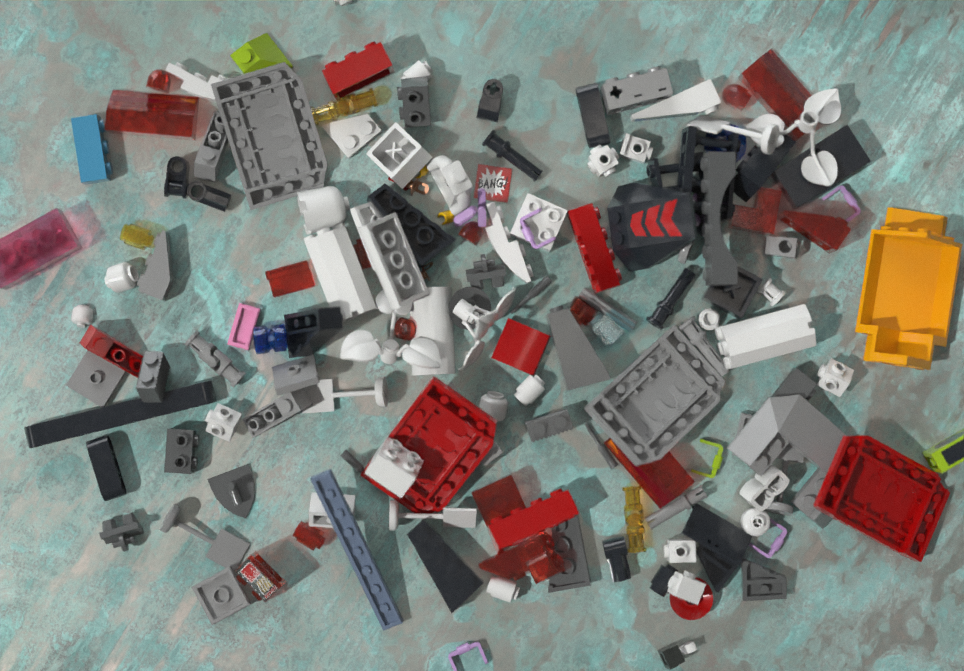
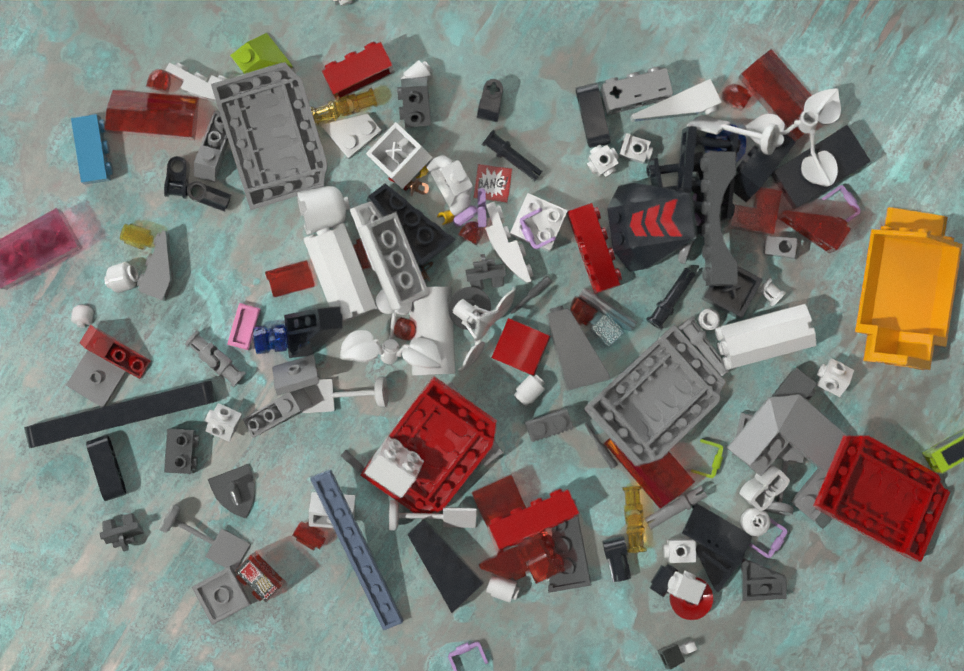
dark grey brick [136,351,171,403] -> none
white head [479,391,508,422] -> none

